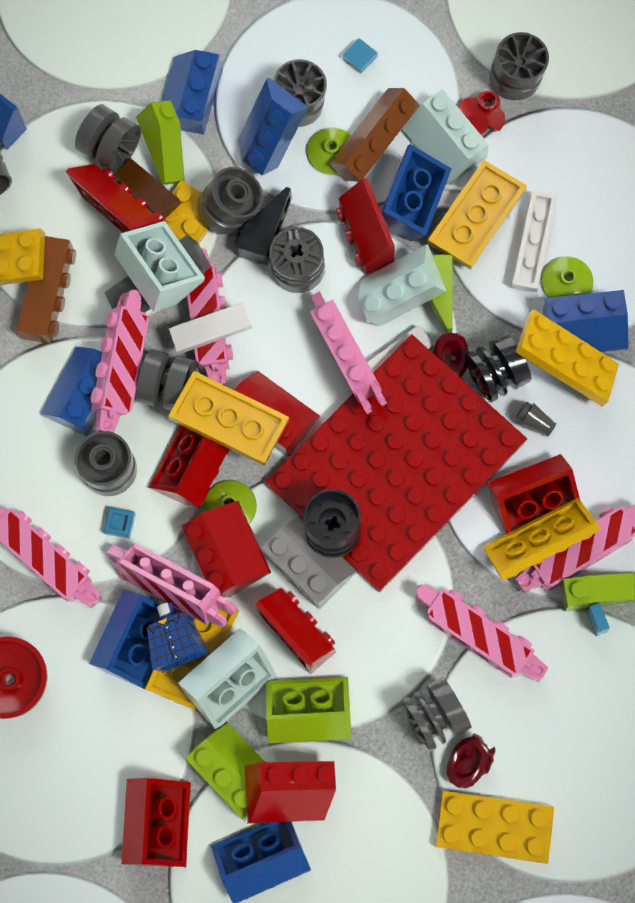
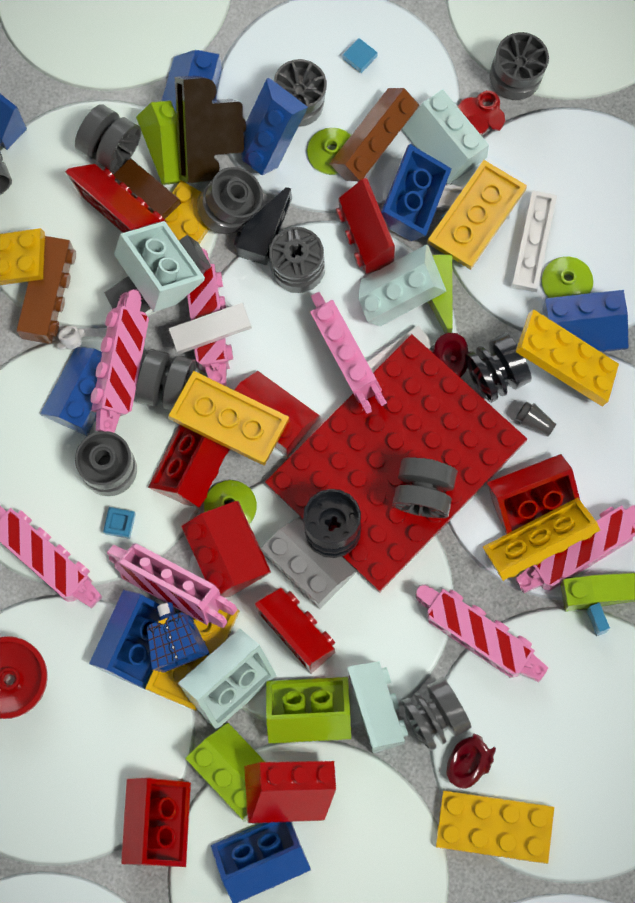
none -> white plate [57,326,85,350]
none -> dark brown brick [175,76,246,183]
none -> light aqua slope [347,661,408,754]
none -> dark grey wheel [392,458,458,518]

